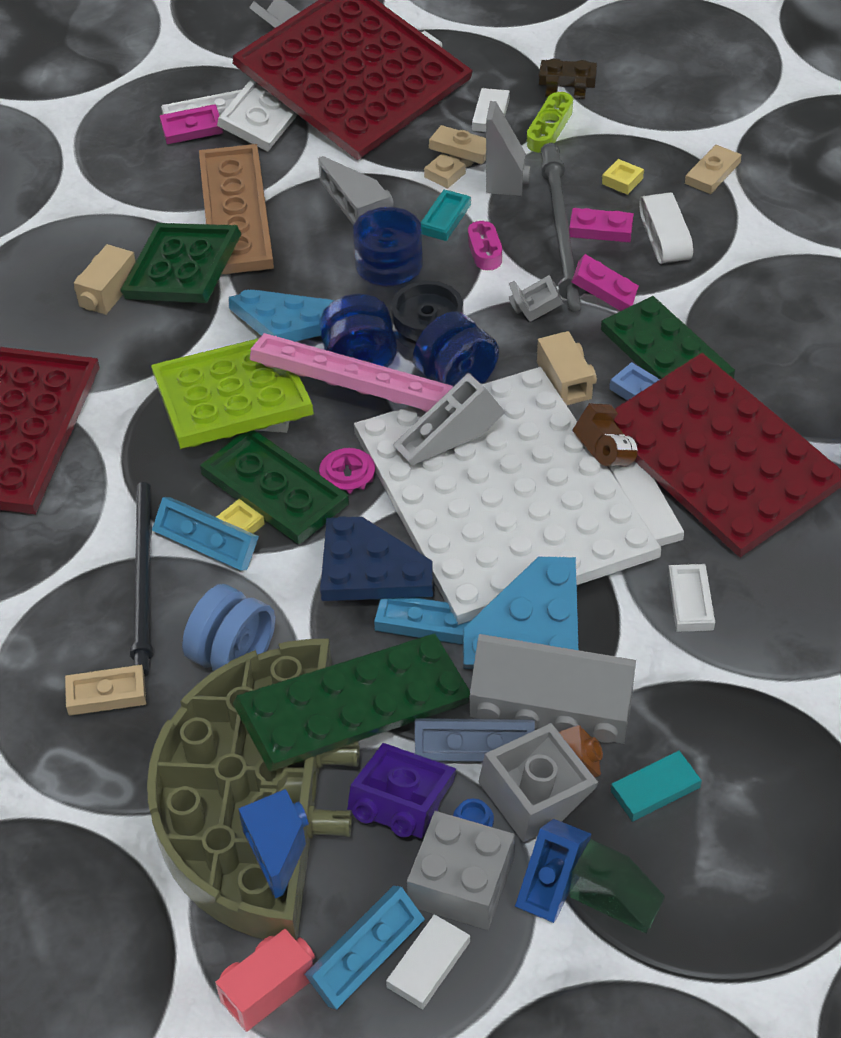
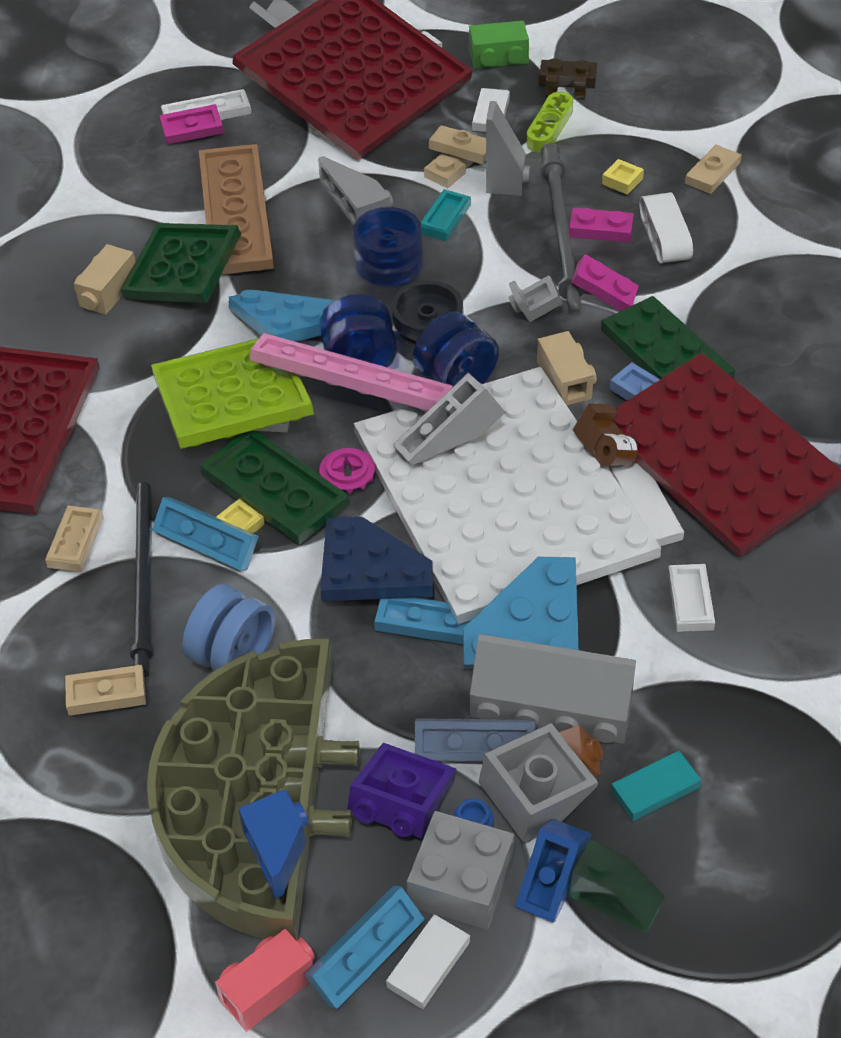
white plate [217,79,298,151] -> none
dark green plate [233,633,470,772] -> none
dark pink beam [468,221,502,270] -> none
none -> tan plate [45,505,104,572]
none -> bright green brick [469,21,529,68]

